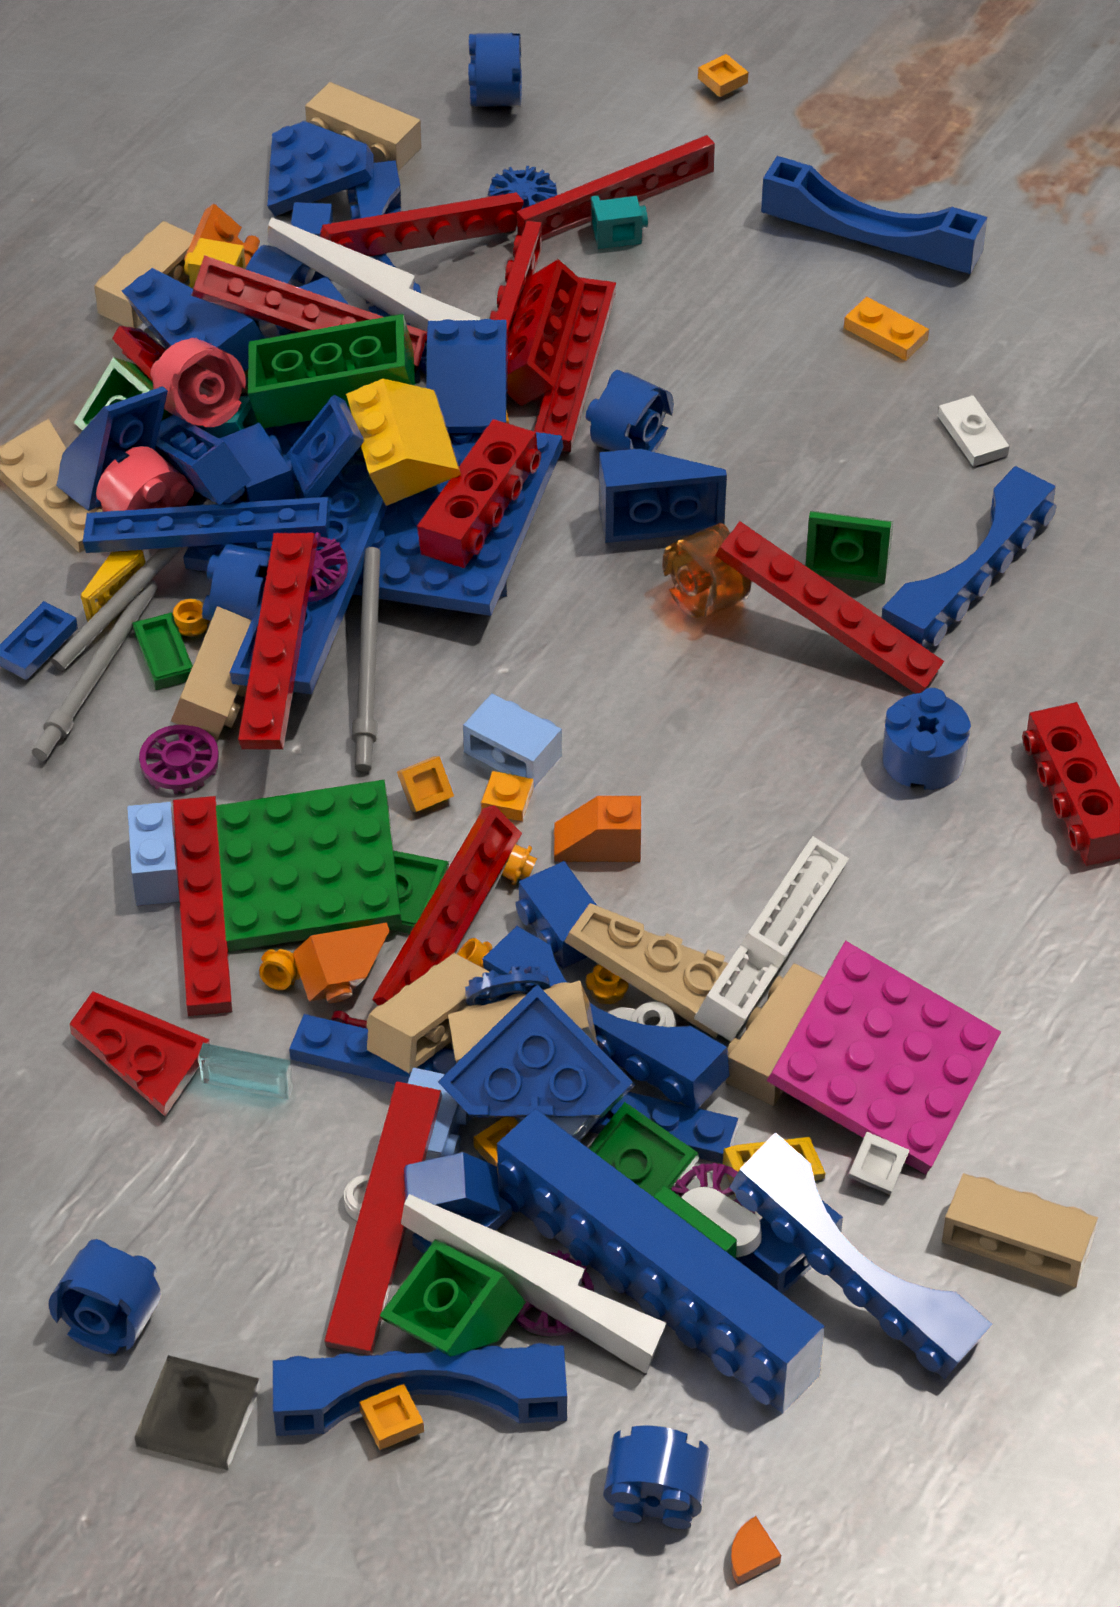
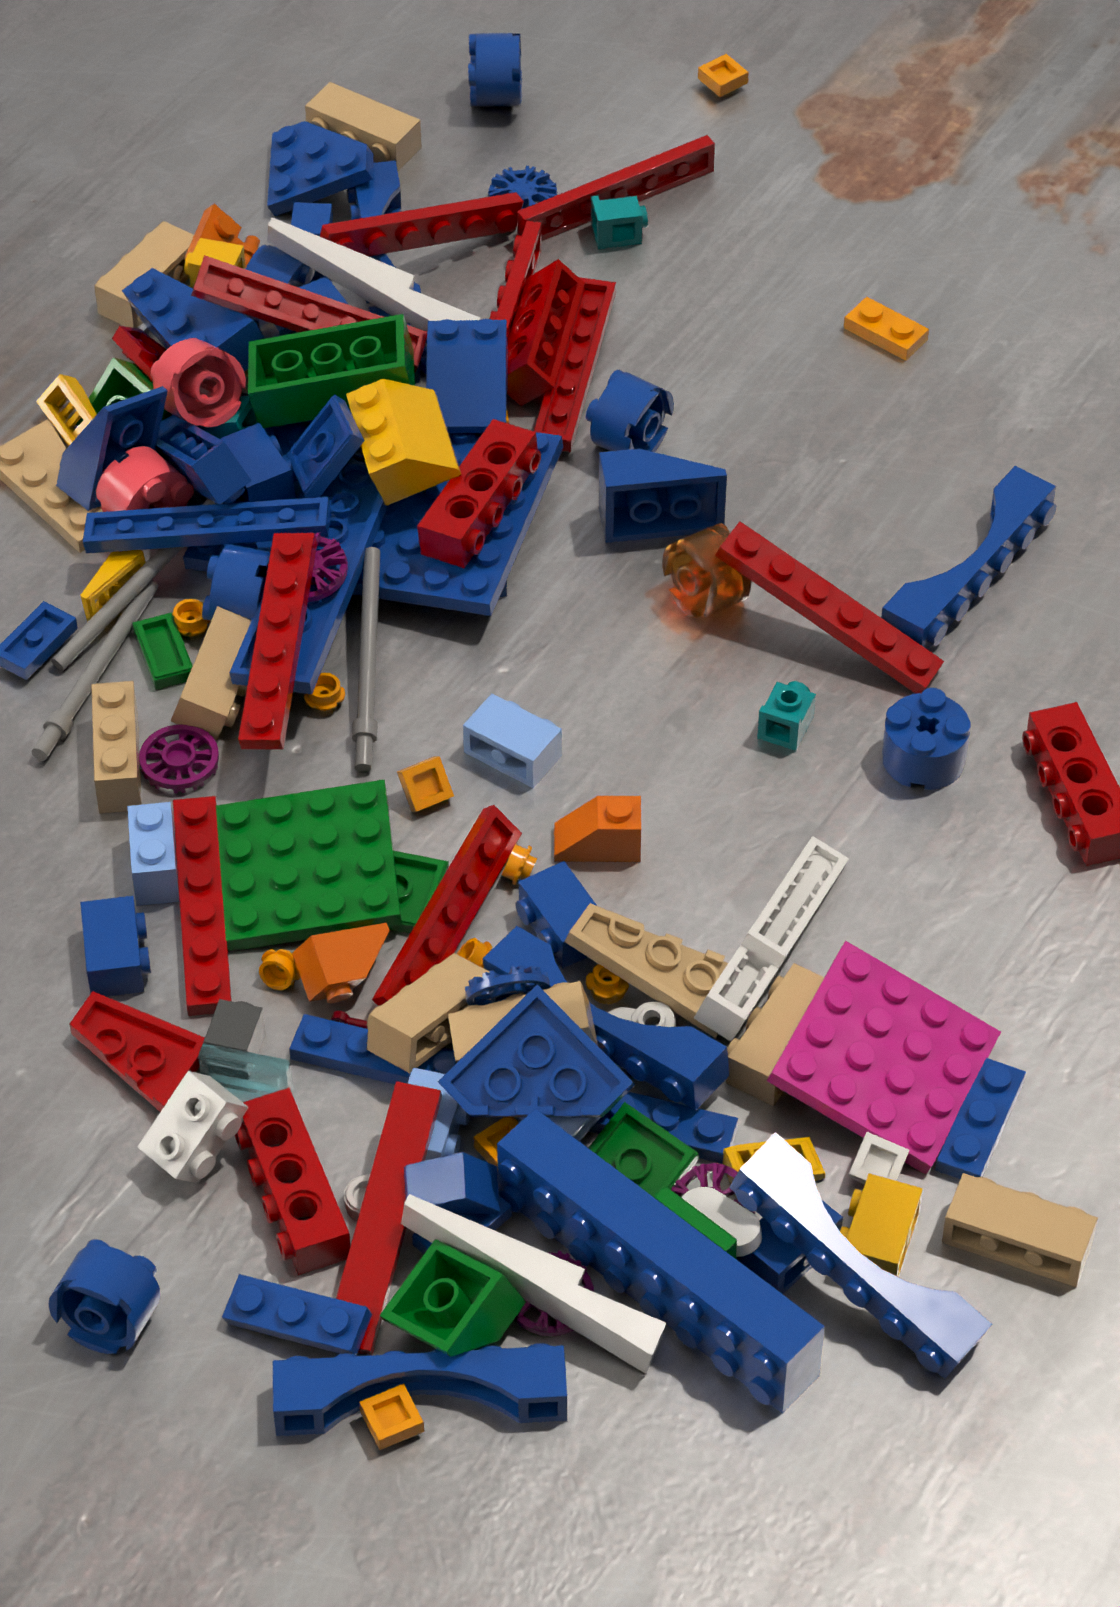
clear smoke tile [135,1355,260,1470] -> none
light orange plate [481,771,534,822] -> none
blue brick [603,1425,710,1529] -> none
orange tile [731,1516,781,1585] -> none
blue arch [761,156,987,274] -> none
green slope [805,511,894,584] -> none
white plate [937,395,1009,467] -> none
none -> yellow slope [36,374,97,447]
none -> blue brick [80,896,151,997]
none -> tan brick [91,681,142,814]
none -> white brick [138,1071,249,1183]
none -> dark grey brick [203,999,266,1077]
none -> blue plate [222,1274,372,1355]
none -> red brick [234,1087,351,1276]
none -> light orange plate [304,672,345,711]
none -> teal brick [757,681,816,751]
none -> yellow brick [840,1173,923,1277]
none -> blue plate [935,1058,1026,1179]

